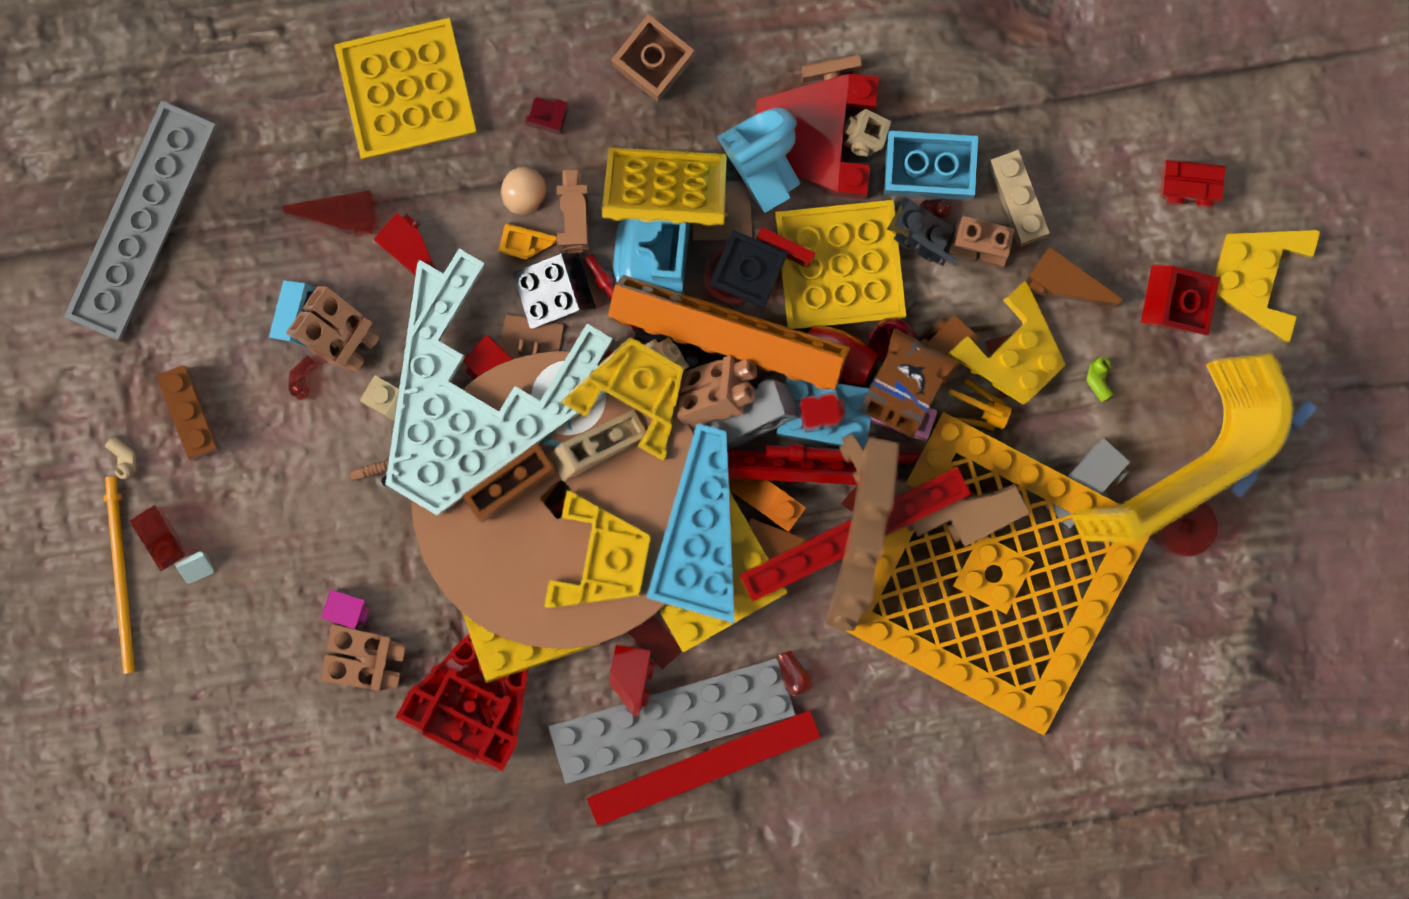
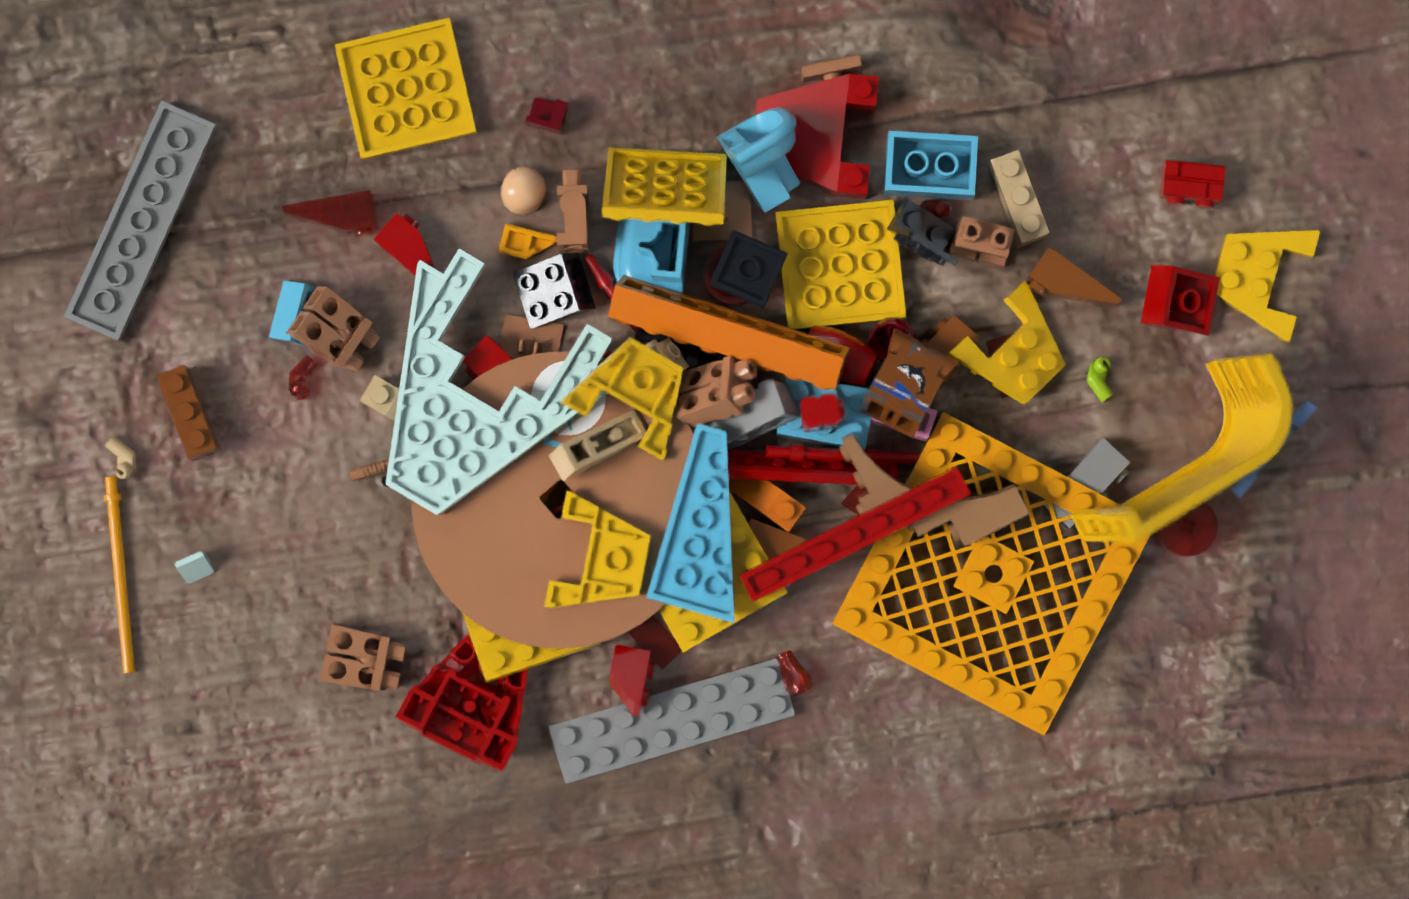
clear red slope [129,505,187,572] -> none
dark pink brick [321,589,370,630] -> none
dark orange brick [462,443,557,523] -> none
red tile [586,710,821,826] -> none
nougat brick [611,14,695,102] -> none
red tile [756,227,816,268] -> none
medium nougat arch [825,438,899,631] -> none
tan brick [842,109,891,157] -> none
light orange plant [948,379,1012,431] -> none

